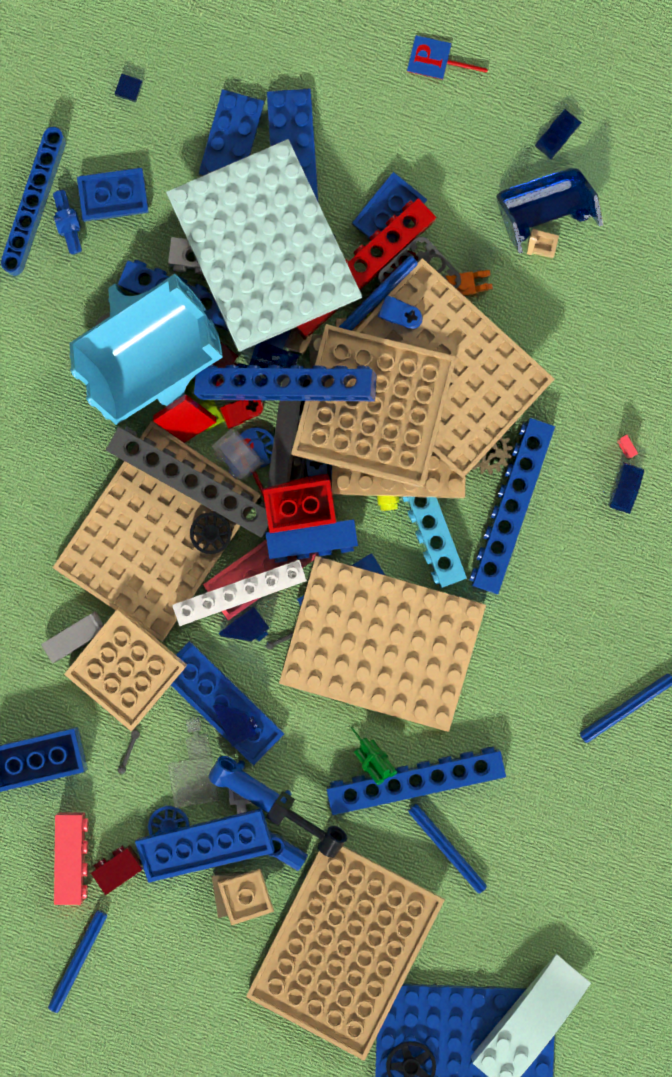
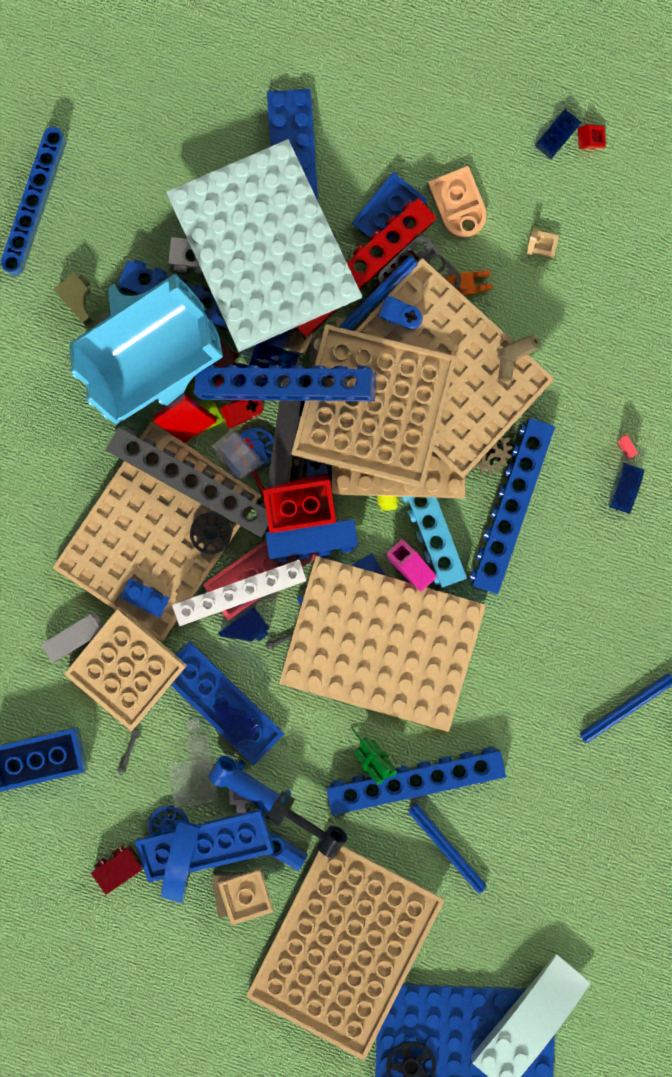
blue axle [48,910,107,1013] -> none
blue axle [53,190,82,254] -> none
coral brick [54,812,89,905] -> none
blue plate [77,168,149,222] -> none
clear blue tile [115,73,143,103] -> none
blue plate [199,89,265,176] -> none
blue piece [407,35,488,80] -> none
clear blue windscreen [496,168,603,254] -> none
none -> olive arch [54,272,92,326]
none -> blue plate [120,578,170,618]
none -> blue slope [161,820,201,904]
none -> dark pink slope [386,539,437,592]
none -> light nougat tile [427,166,486,238]
none -> dark tan arm [497,335,541,382]
none -> red slope [578,124,606,149]

